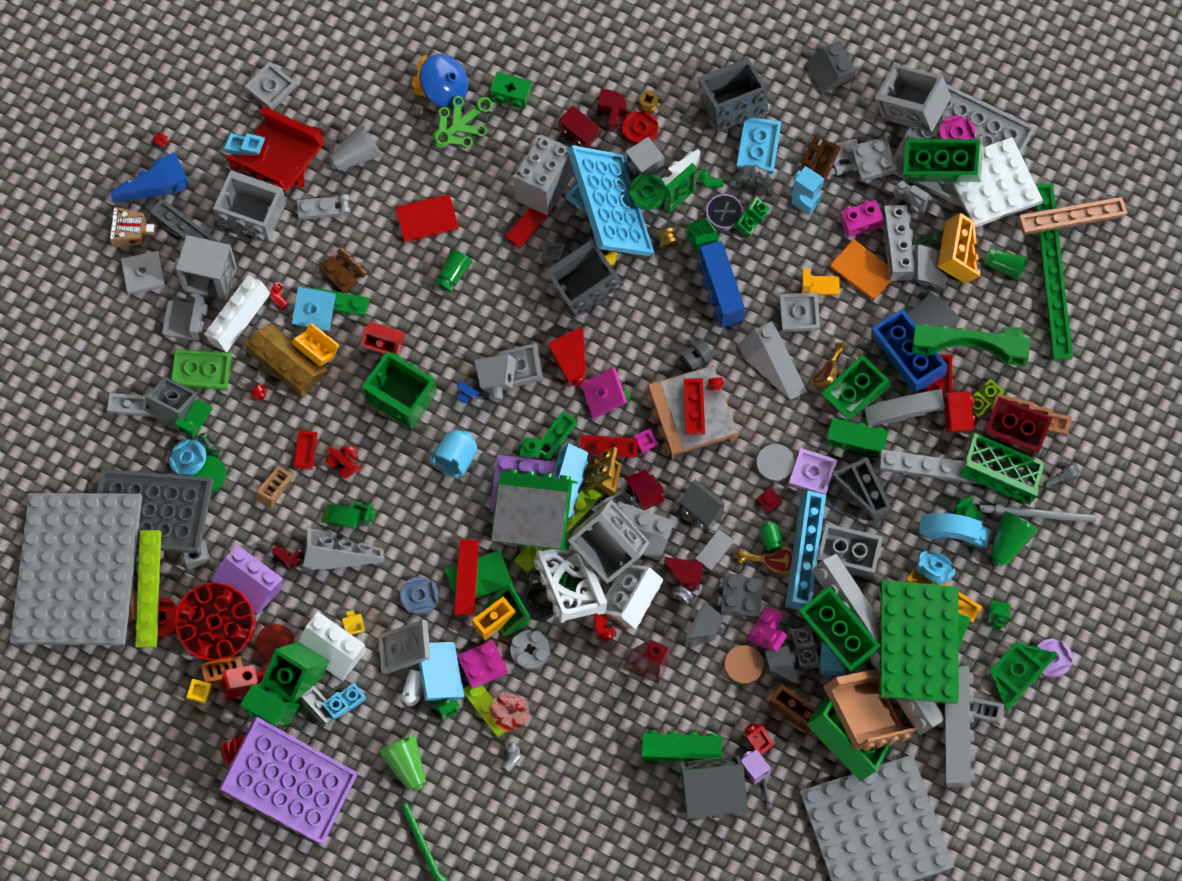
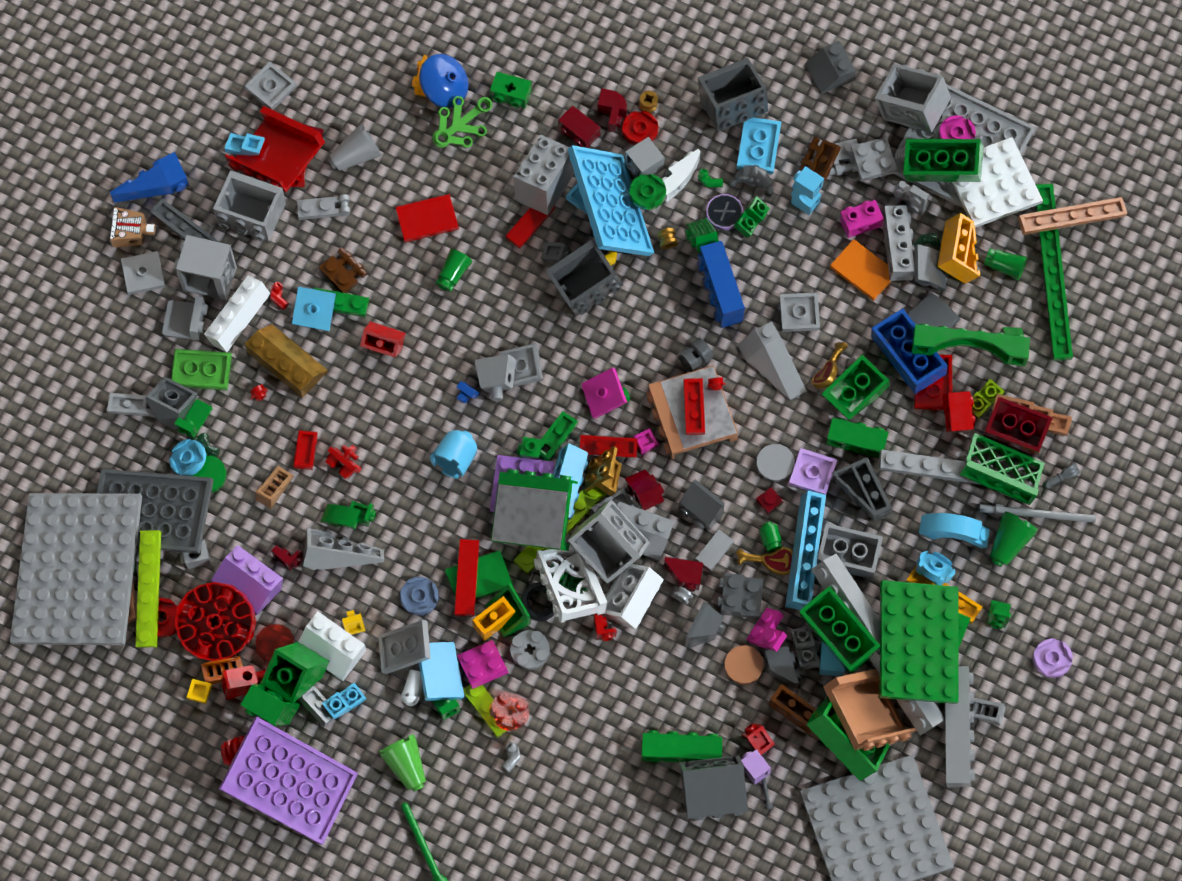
red plate [151,132,170,148] -> none
light orange bracket [292,323,339,366] -> none
green container [362,351,437,430] -> none
red slope [548,327,586,387] -> none
dark red slope [623,639,669,684] -> none
green tile [664,163,697,214] -> none
light orange bracket [801,269,840,295] -> none
light grey slope [864,389,945,426] -> none
green bracket [954,496,984,521] -> none
green wing [990,642,1058,711] -> none

